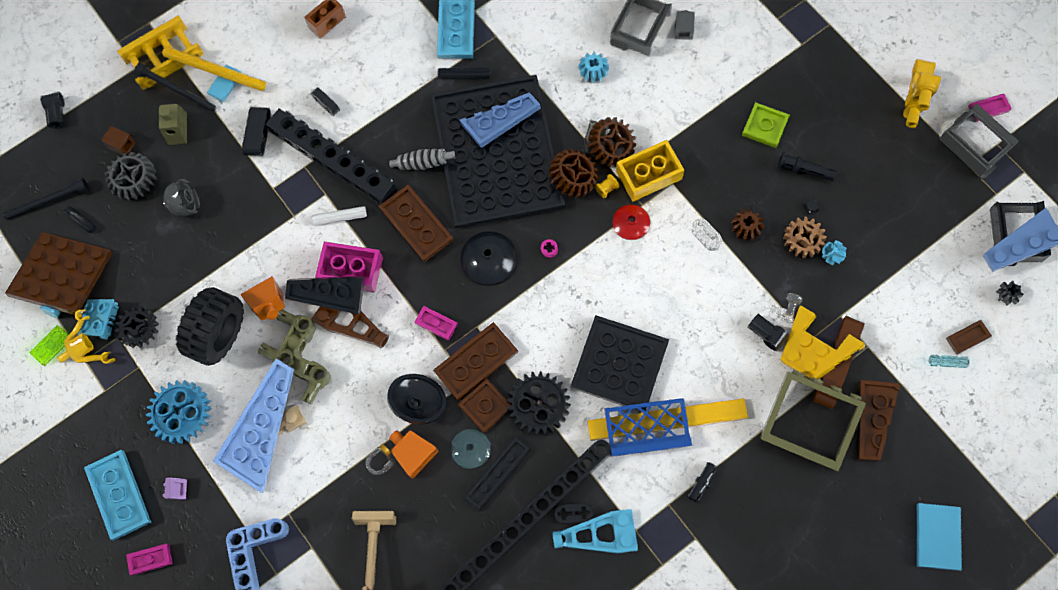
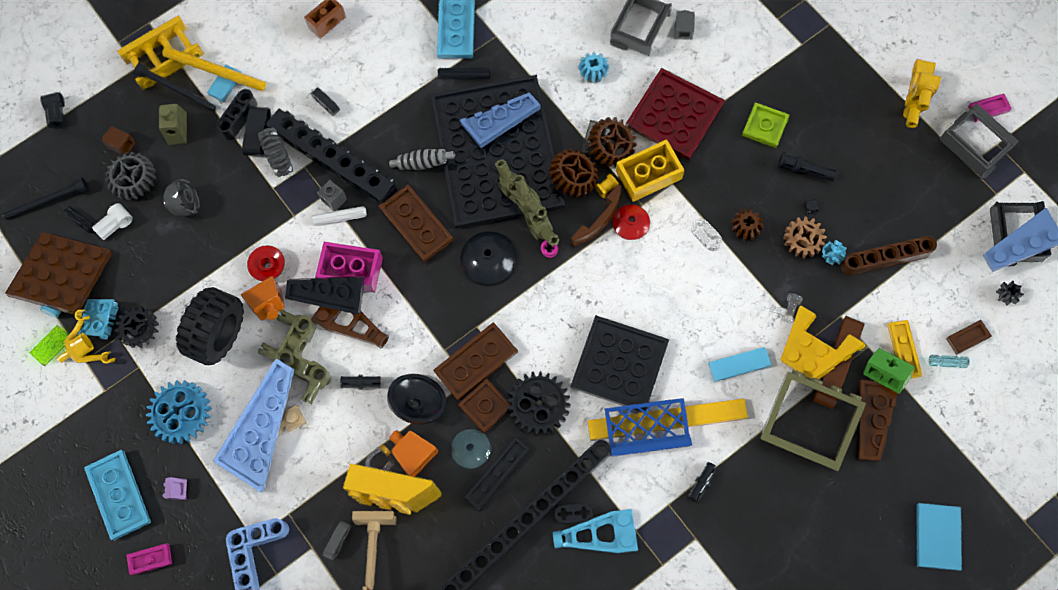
dark pink plate [414,306,458,341] -> none
black piece [747,313,789,351] -> none
none -> white piece [92,203,133,240]
none -> black beam [216,89,257,140]
none -> red dish [247,245,285,281]
none -> dark grey gear [258,127,293,177]
none -> dark grey brick [317,180,347,211]
none -> dark grey beam [323,521,351,560]
none -> black pin [340,374,381,390]
none -> yellow slope [343,463,442,515]
none -> olive pin [495,159,559,246]
none -> reddish brown slope [571,184,621,247]
none -> dark red plate [625,68,725,160]
none -> medium azure tile [708,347,771,382]
none -> reddish brown beam [841,236,937,276]
none -> bright green brick [863,348,915,394]
none -> yellow tile [887,320,923,379]

